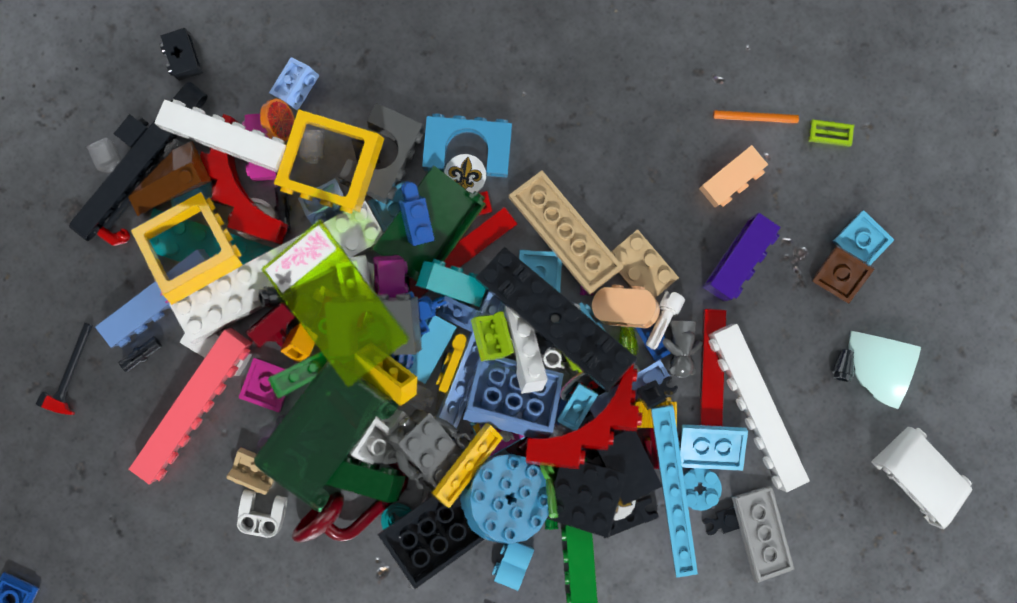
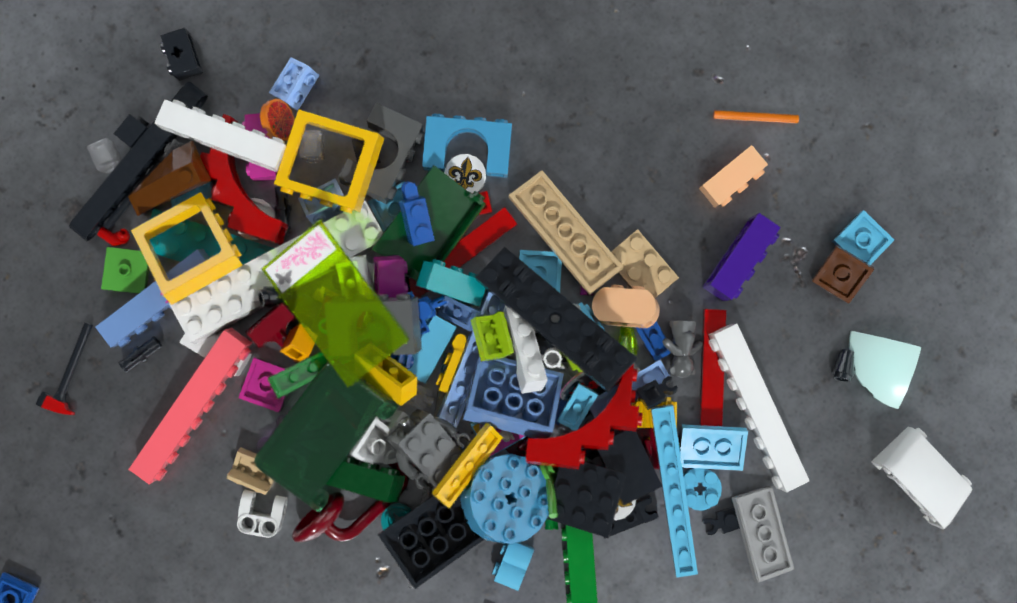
white piece [646,291,685,349] -> none
lime tile [808,119,854,147] -> none
none -> bright green plate [101,247,149,294]

